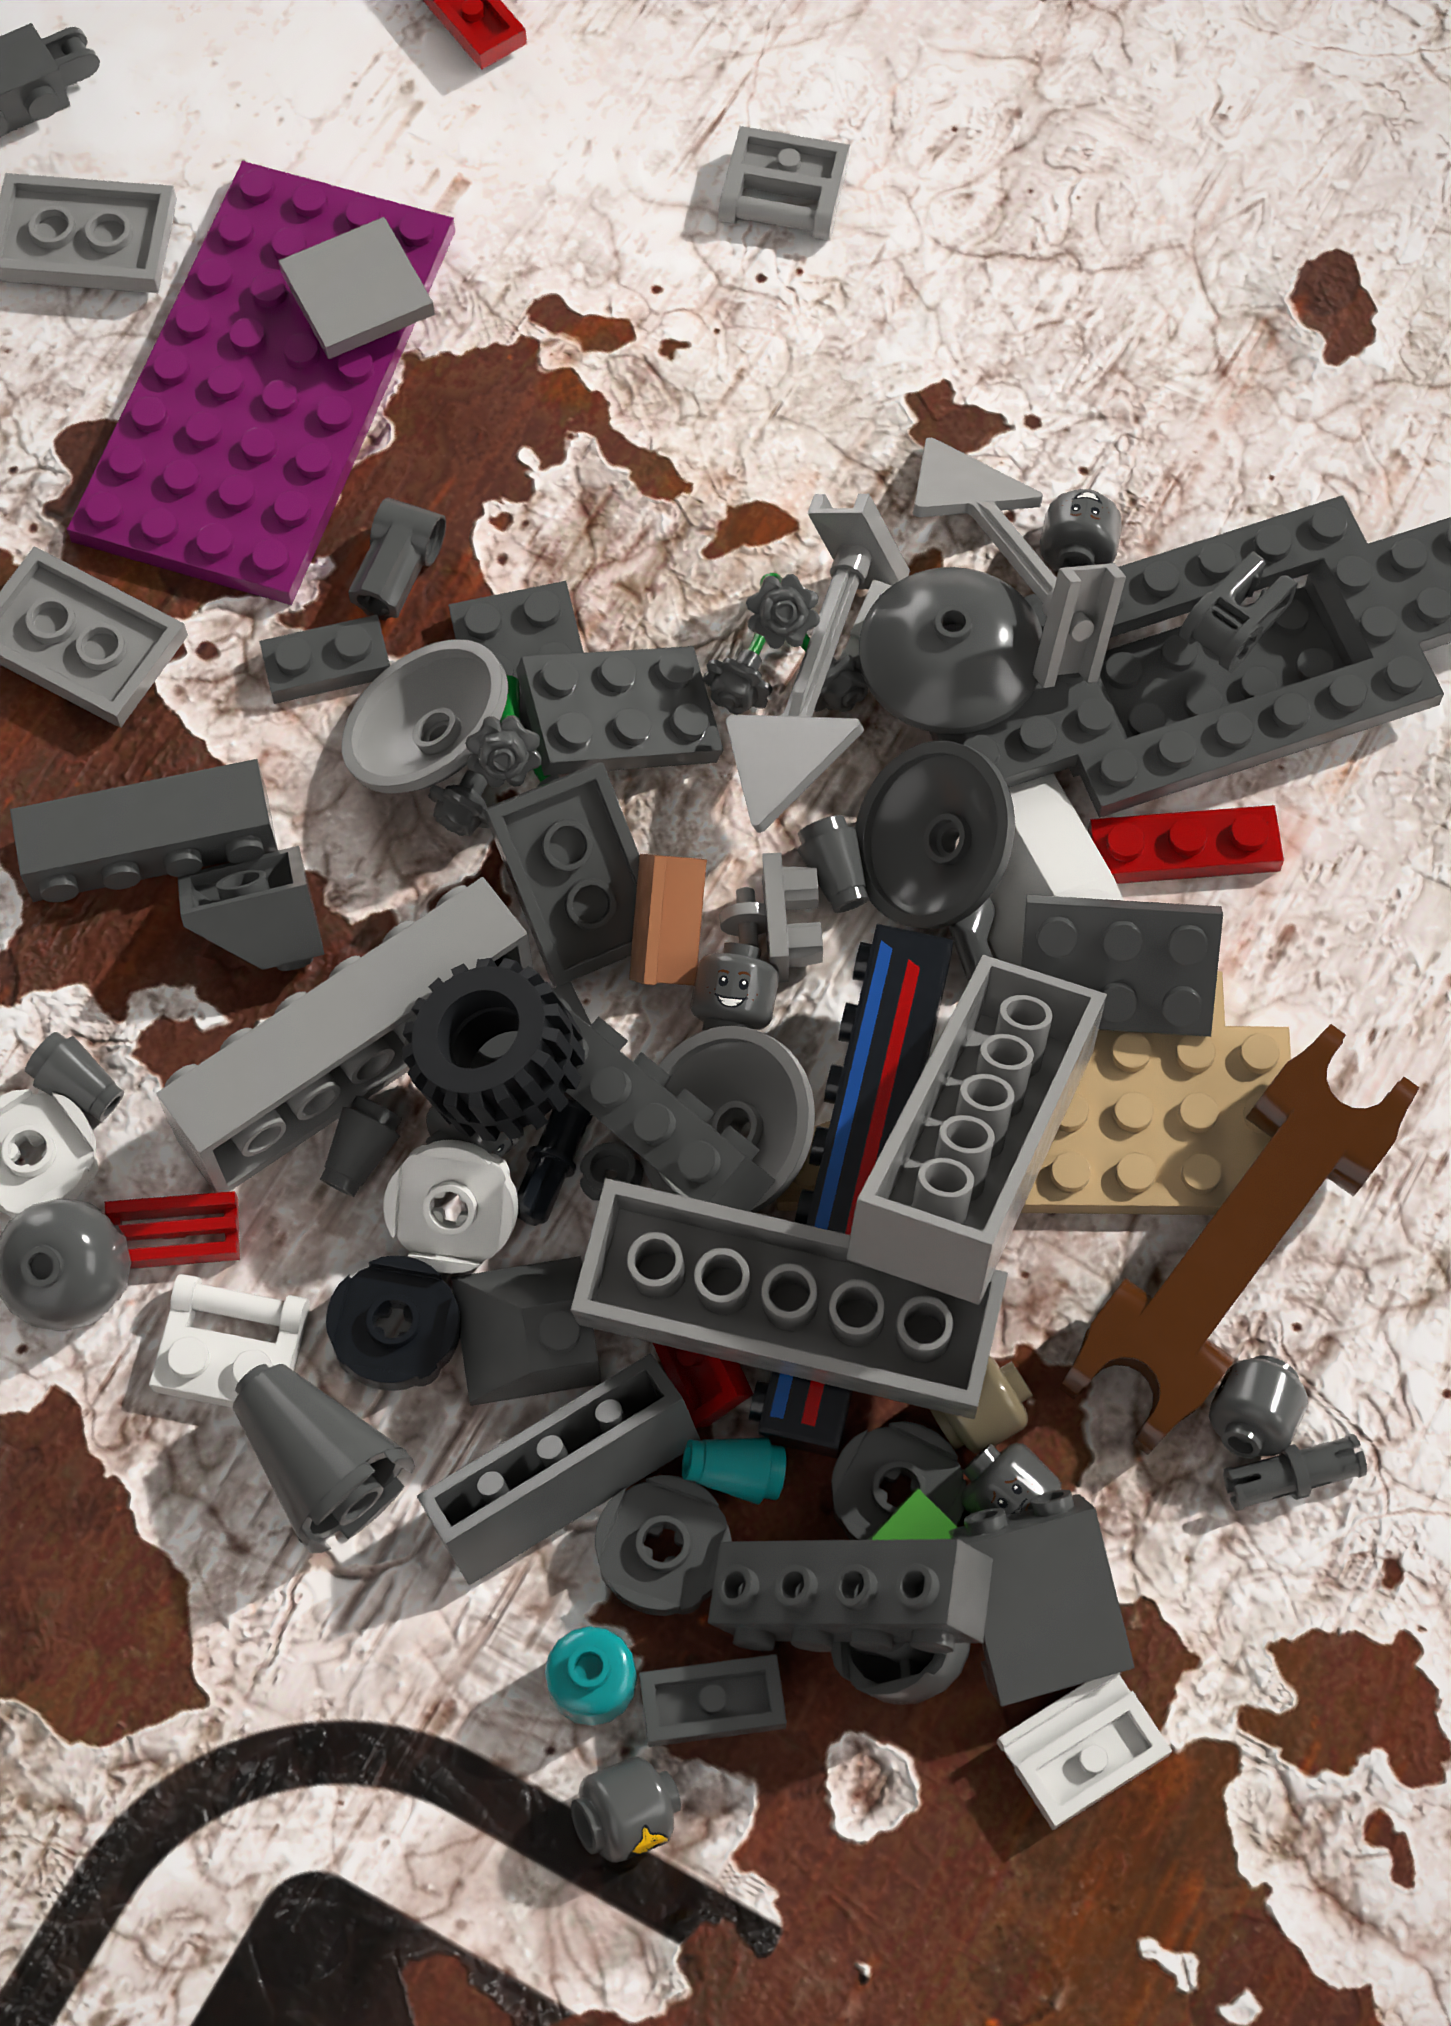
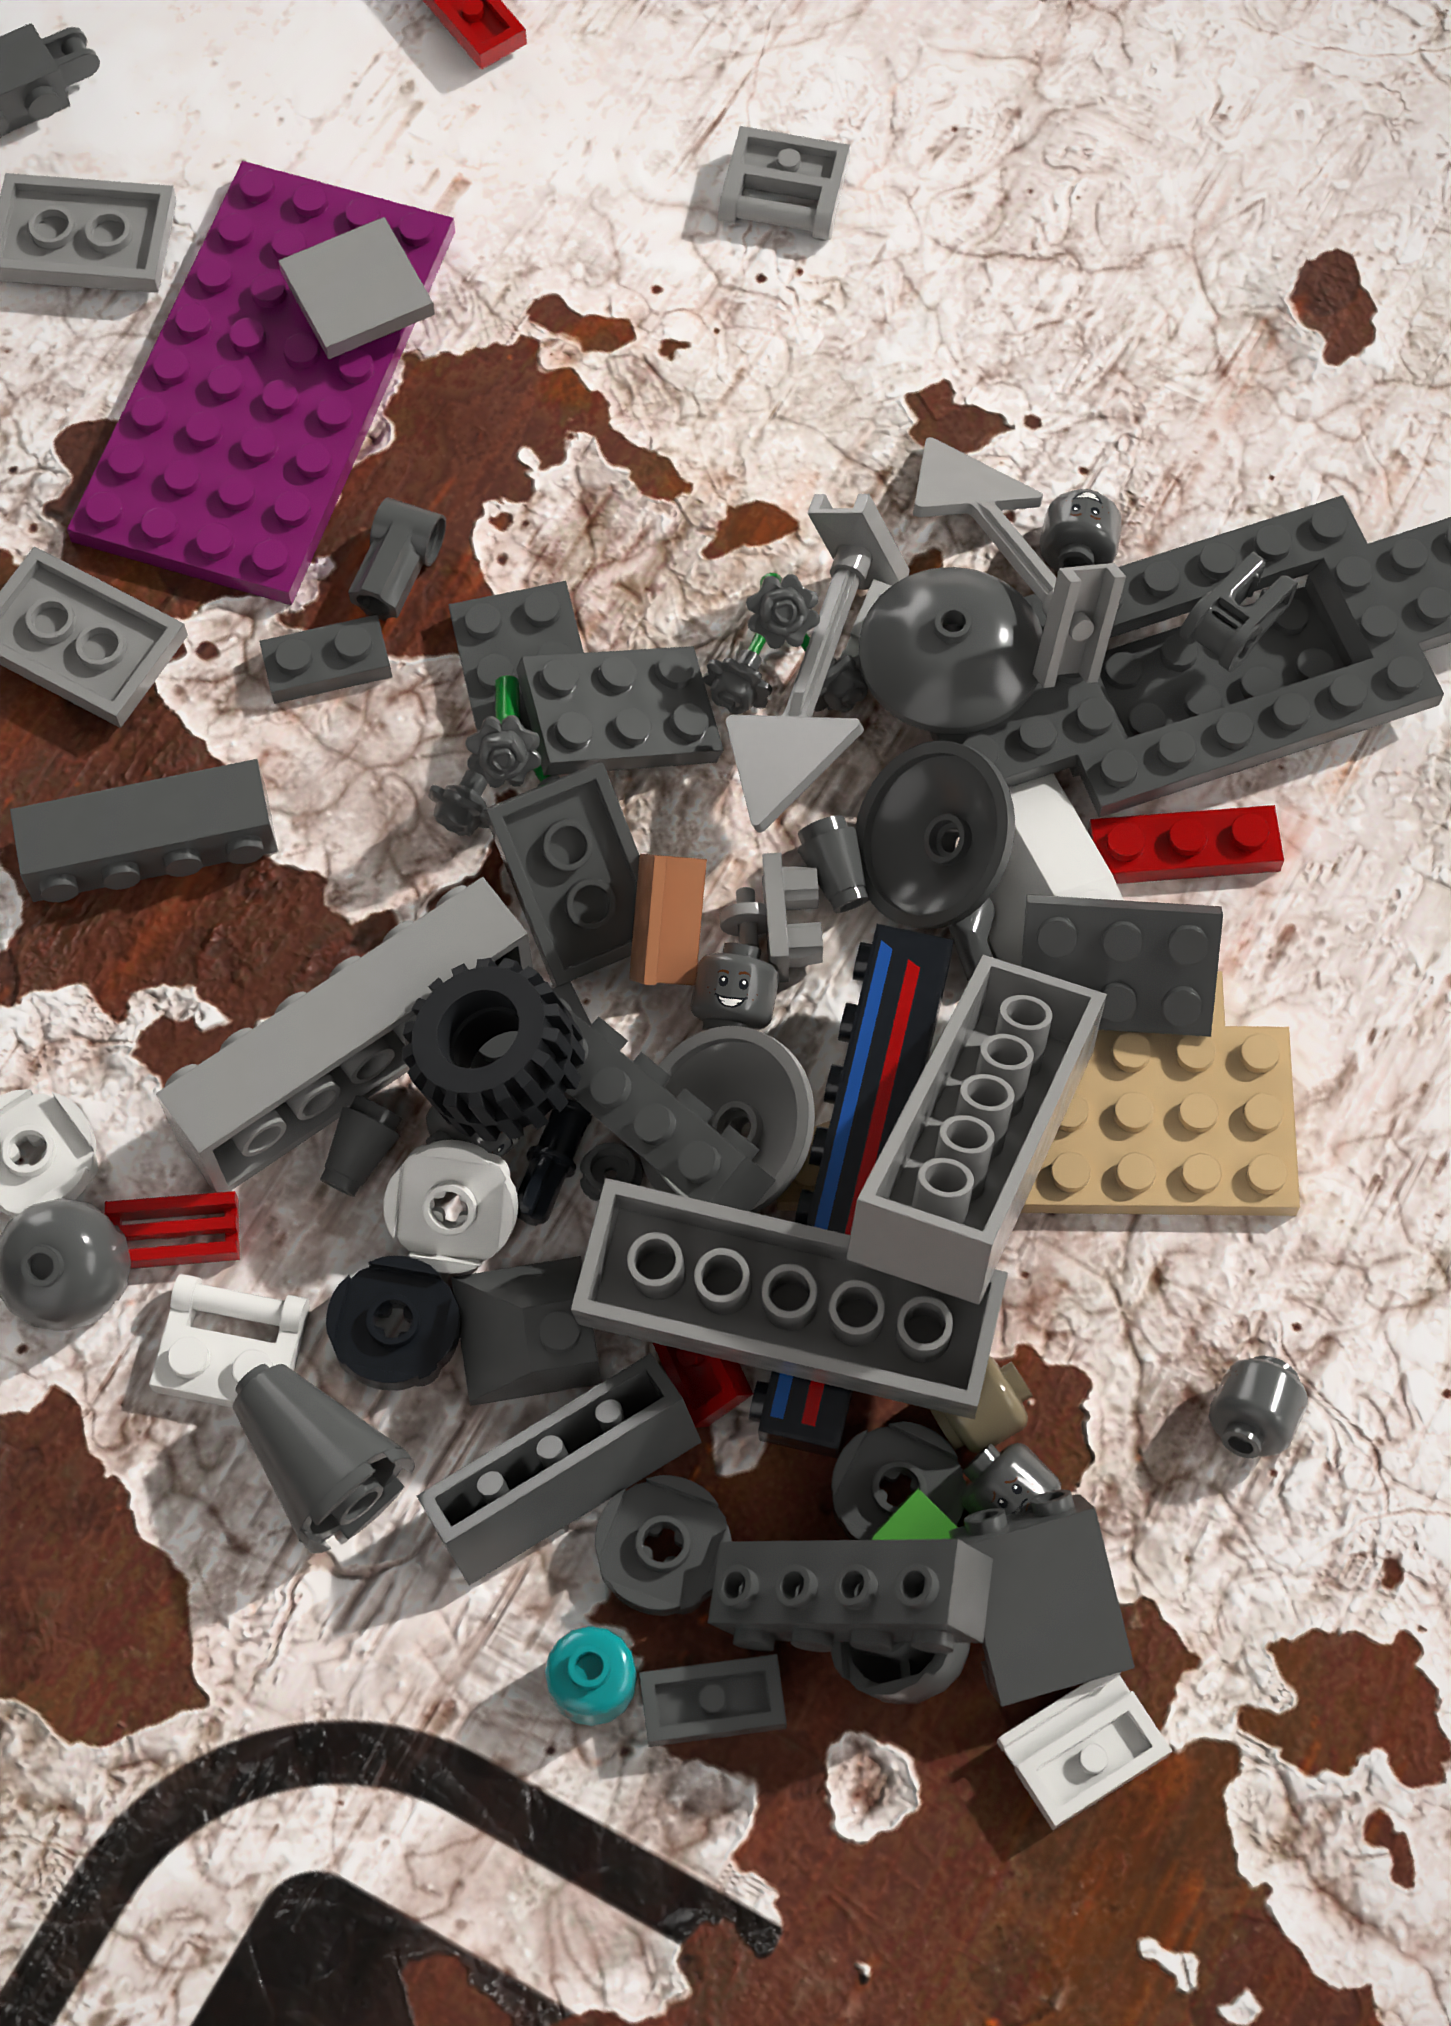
dark grey cone [25,1032,124,1122] -> none
dark grey slope [178,846,325,971] -> none
light grey dish [342,640,508,794] -> none
dark grey head [571,1757,681,1863] -> none
teal cone [682,1437,786,1505] -> none
reddish brown piece [1059,1024,1420,1455] -> none
dark grey pin [1223,1434,1367,1511] -> none

